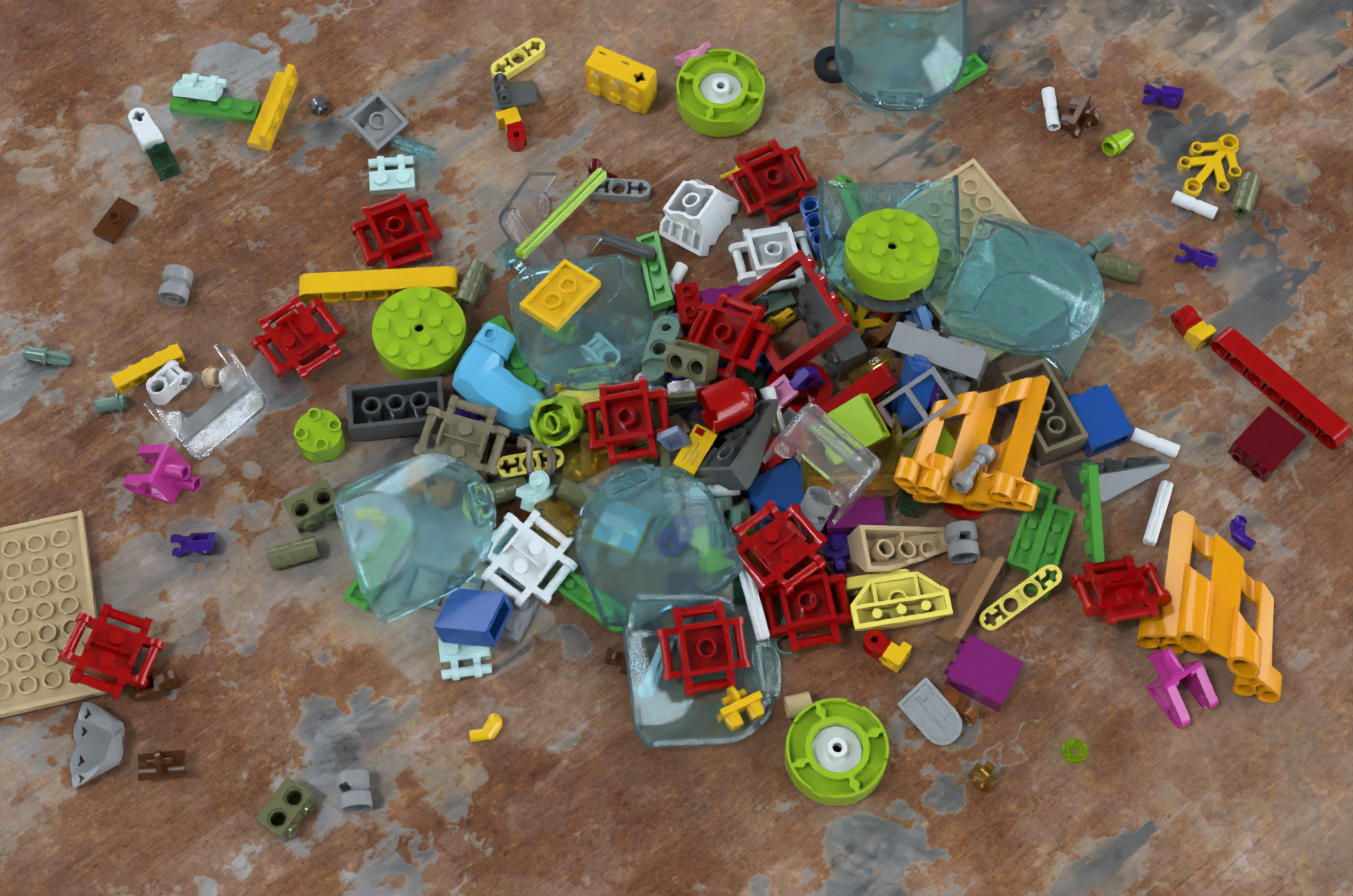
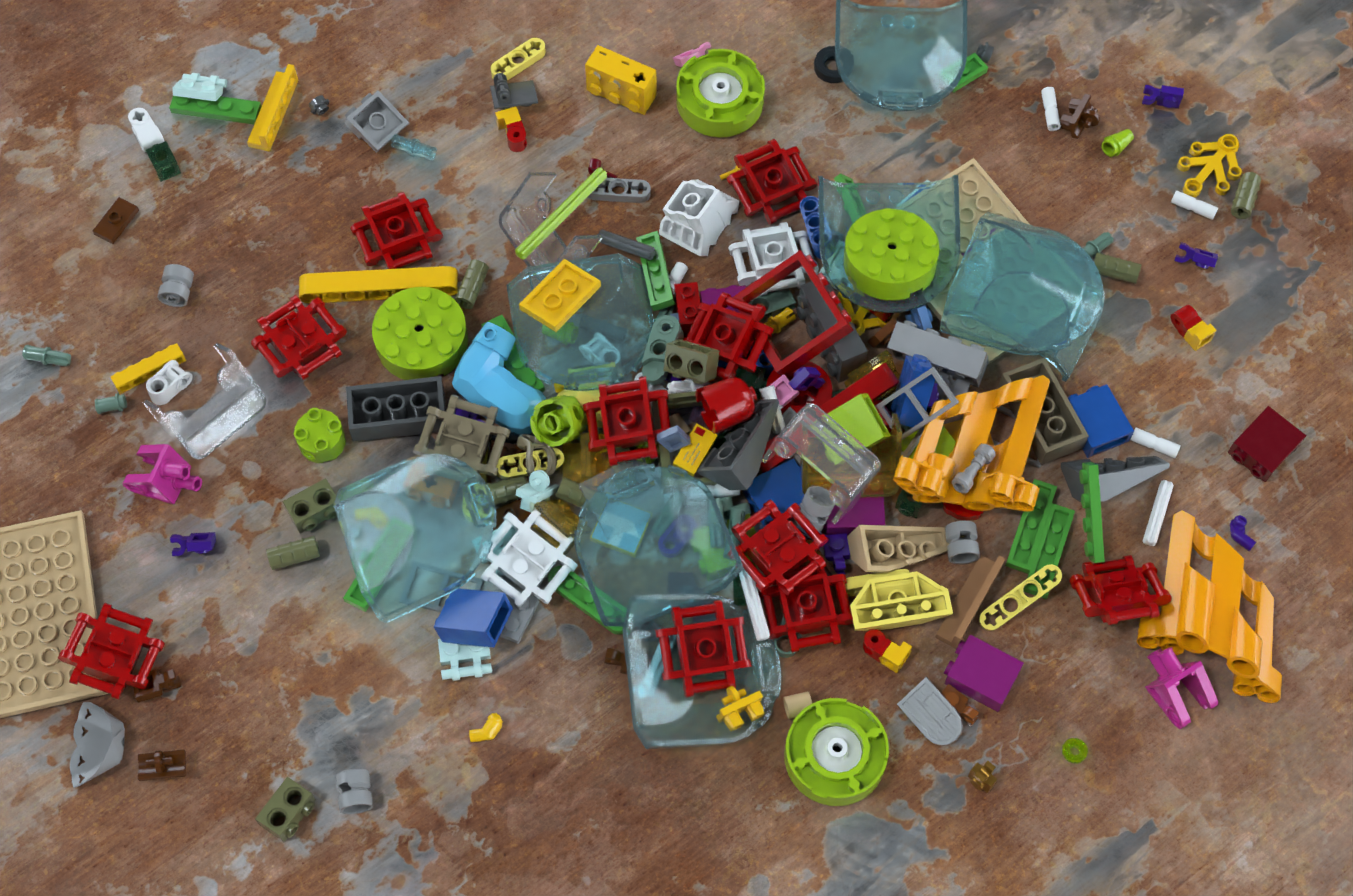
tan plate [201,365,222,388] -> none
light aqua plate [368,154,416,195] -> none
clear light blue plate [492,238,531,280] -> none
red beam [1210,327,1352,450] -> none

